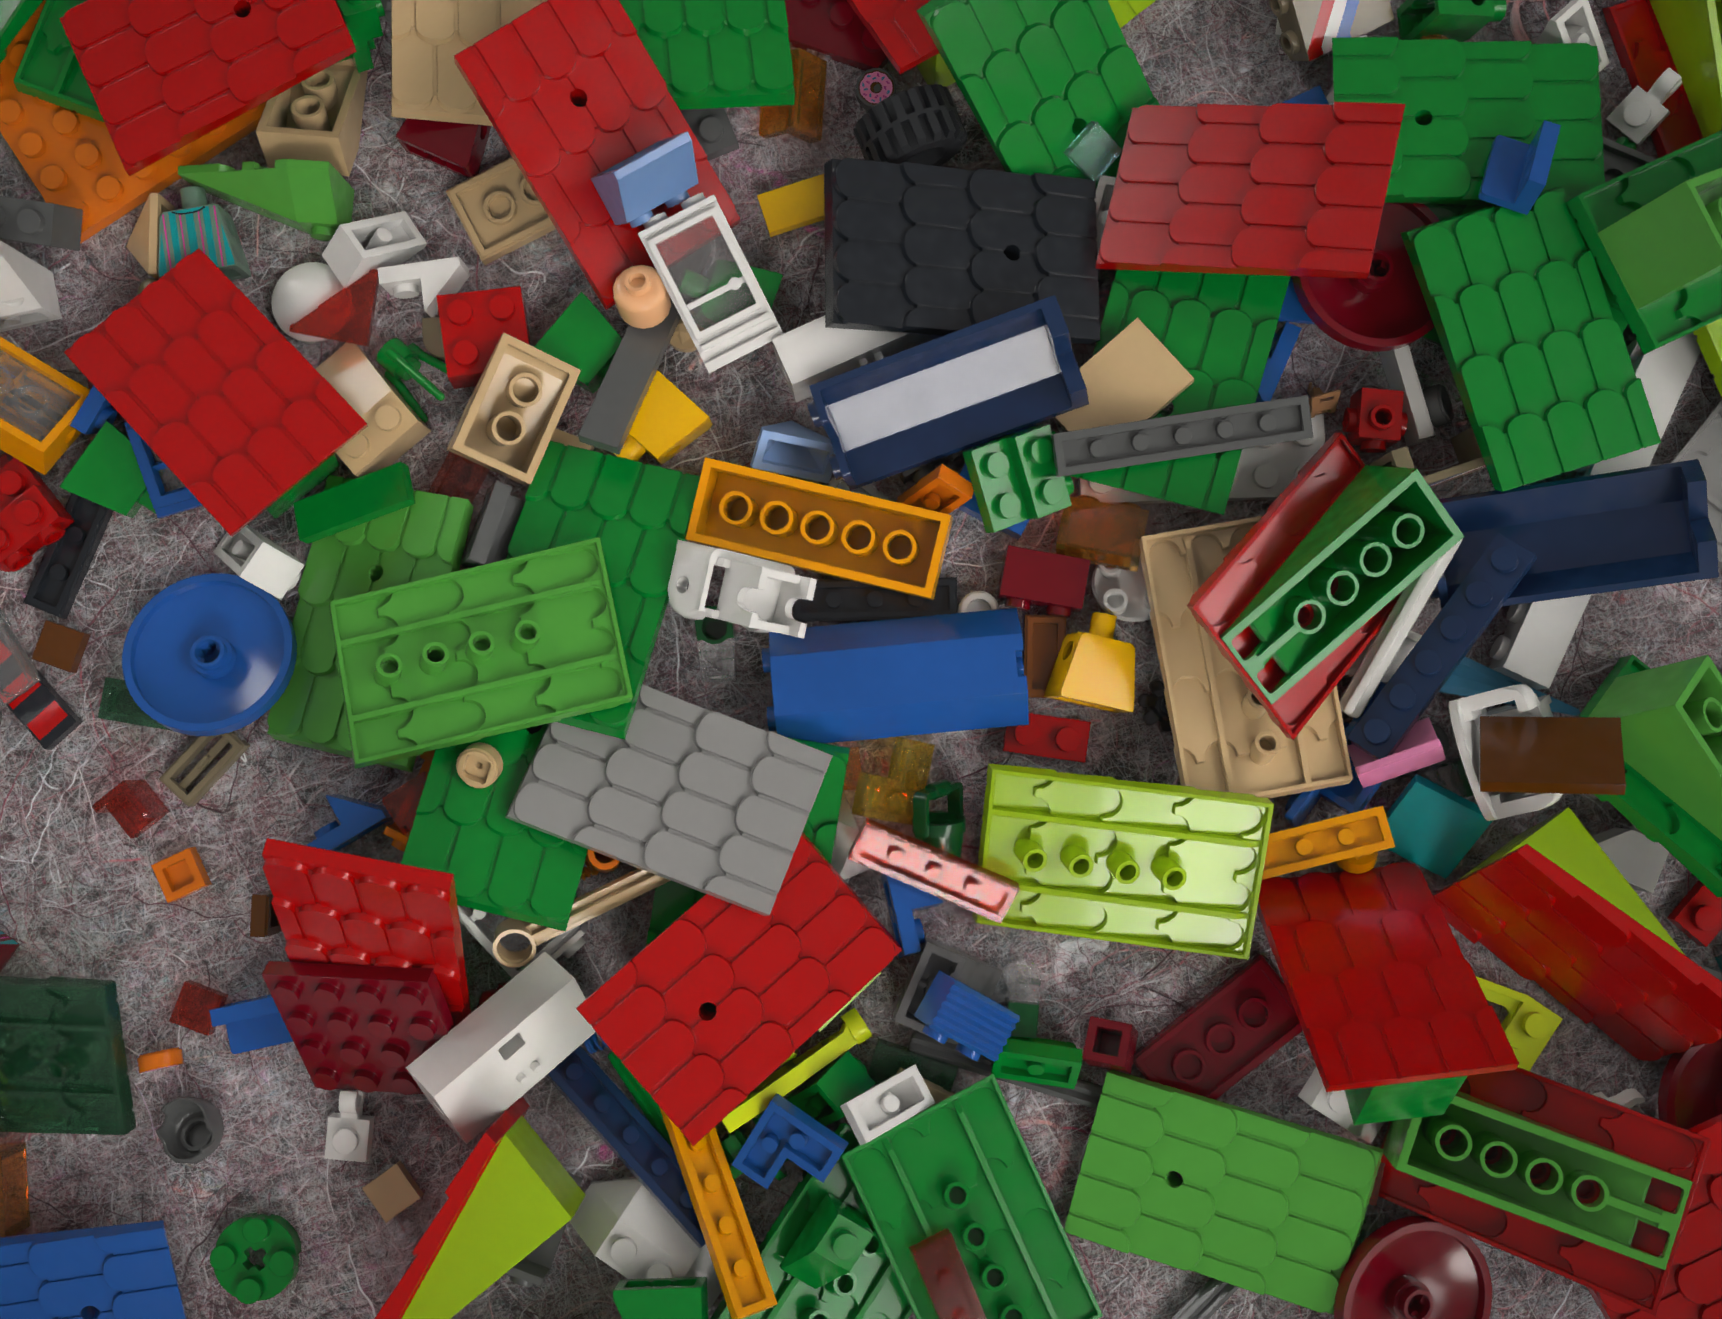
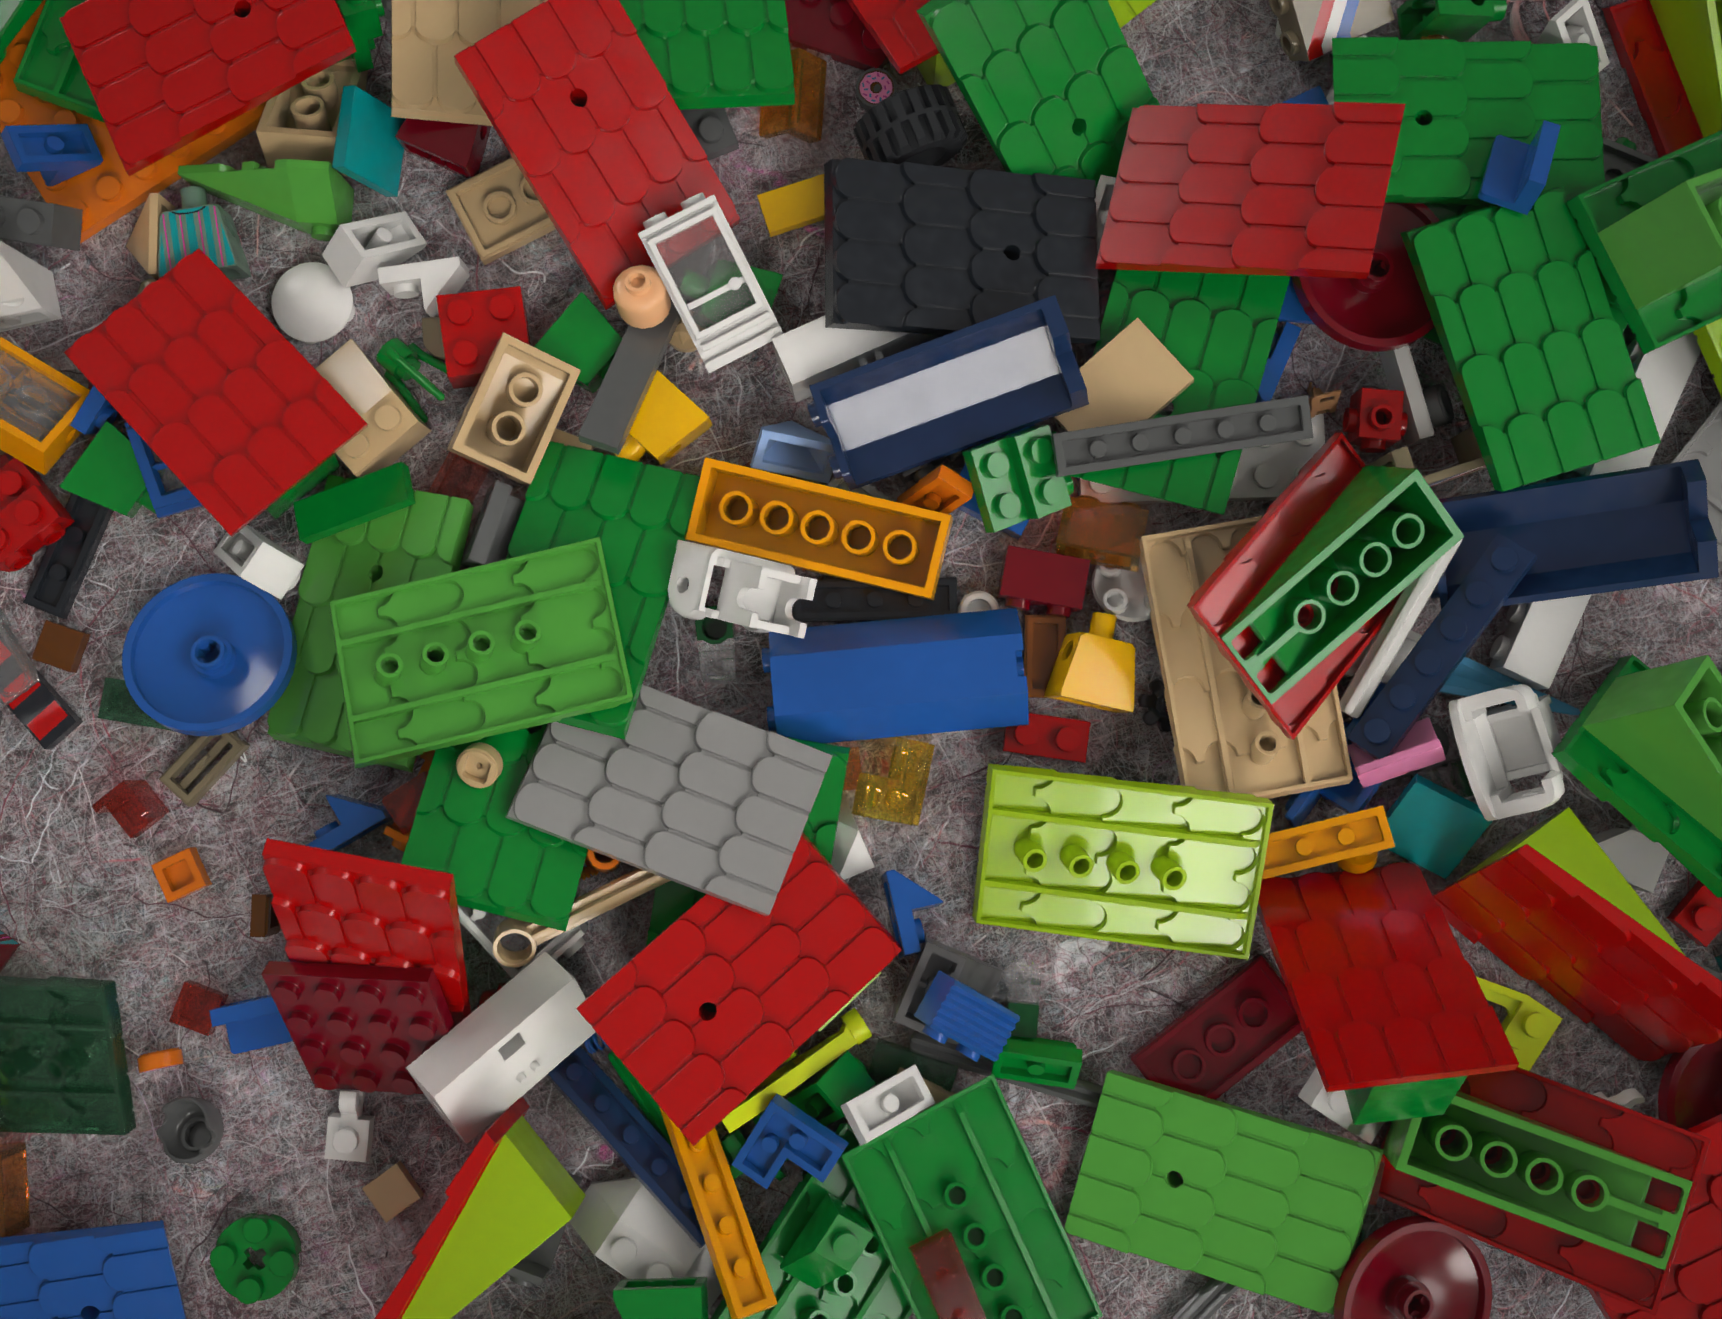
clear red tile [289,269,379,347] -> none
medium blue slope [591,131,699,228] -> none
clear red tile [848,817,1020,924] -> none
dark green piece [912,779,966,873] -> none
clear light blue tile [1063,120,1122,182] -> none
dark red brick [1082,1016,1138,1074] -> none
reddish brown tile [1480,716,1626,795] -> none
white plate [1606,67,1683,147] -> none
none -> blue slope [1,124,103,186]
none -> teal tile [332,85,407,197]

